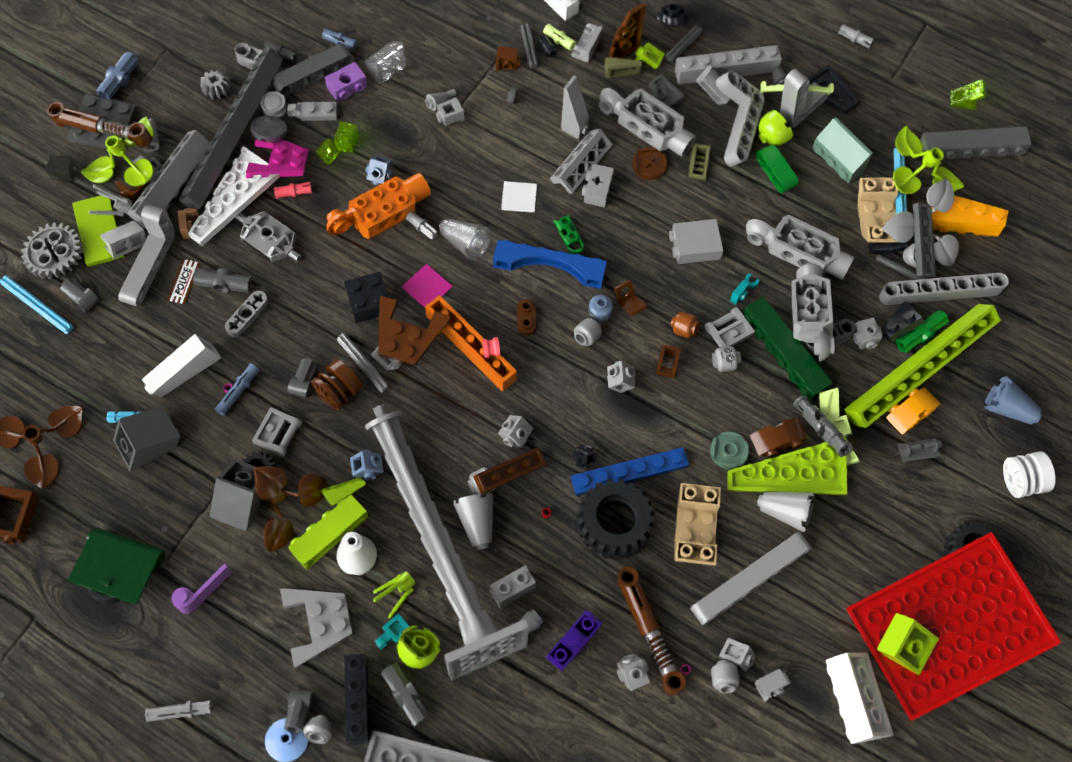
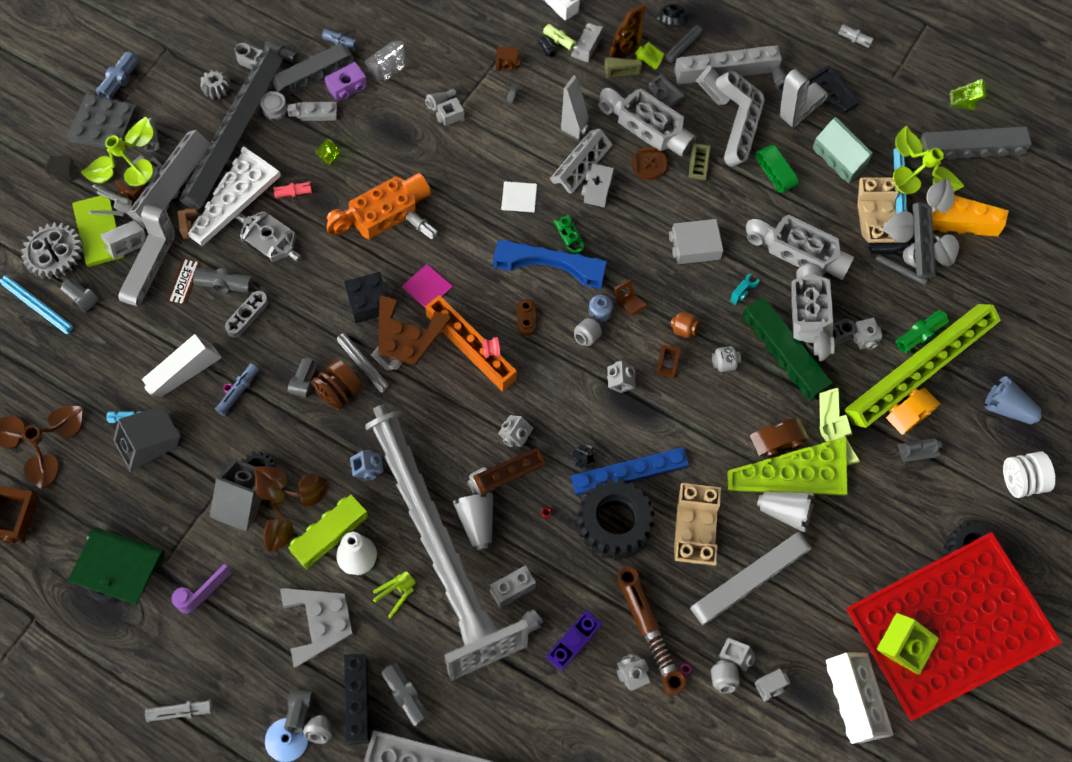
reddish brown piece [47,102,153,148] -> none
dark pink wing [246,139,309,178] -> none
flat silver tile [251,116,287,143] -> none
light grey plate [252,407,302,457] -> none
lime slope [321,478,366,505] -> none
clear neon green brick [334,121,359,153] -> none
sand blue brick [366,155,393,185] -> none
teal plate [375,614,410,650] -> none
lime cylinder [397,626,440,669] -> none
clear cone [439,218,491,261] -> none
dark grey axle [521,23,538,68] -> none
light grey plate [704,307,755,347] -> none
sand green tile [710,431,749,470] -> none
lime cylinder [759,110,793,146] -> none
yellowish green plate [760,81,834,95] -> none
dark grey piece [793,395,853,457] -> none
light grey beam [879,273,1009,305] -> none
black wing [881,301,925,342] -> none

